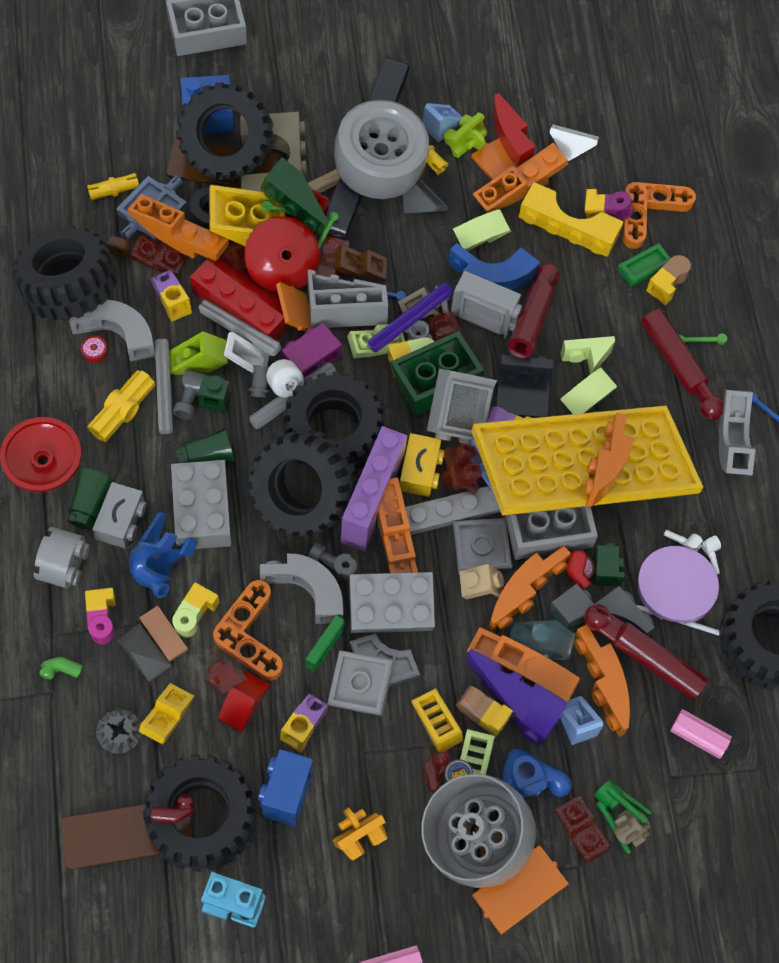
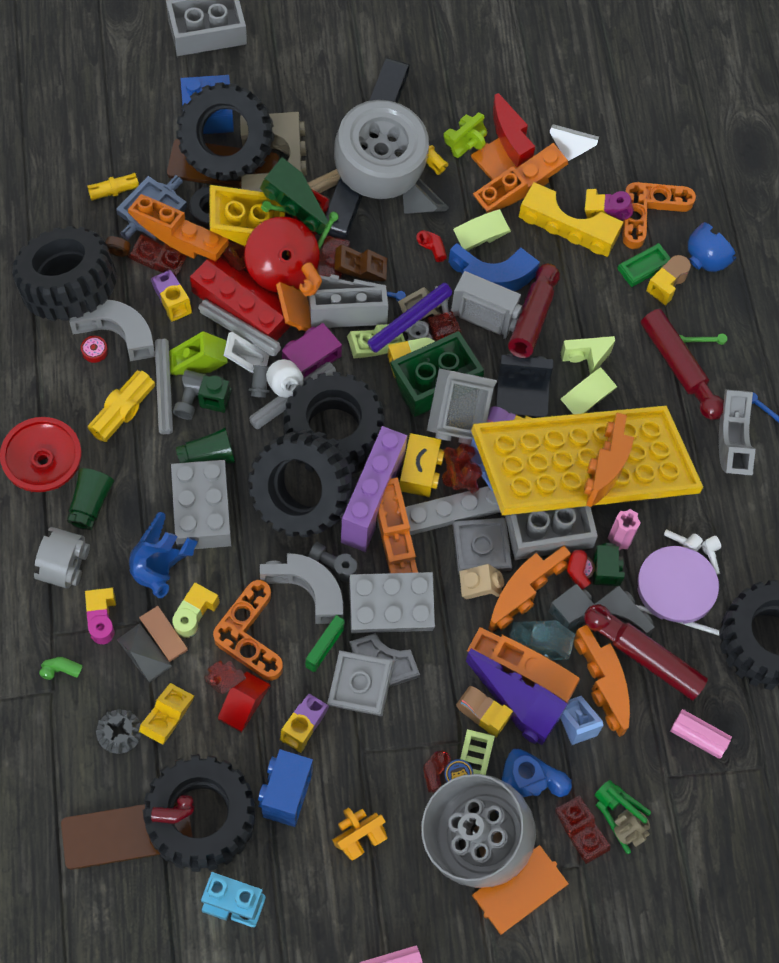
light grey brick [92,482,147,549] -> none
yellow slope [411,688,463,753] -> none
light blue slope [423,103,462,143] -> none
none -> orange arm [299,263,322,296]
none -> red arm [416,230,447,262]
none -> bright pink axle [608,509,641,550]
none -> blue cylinder [688,222,737,272]

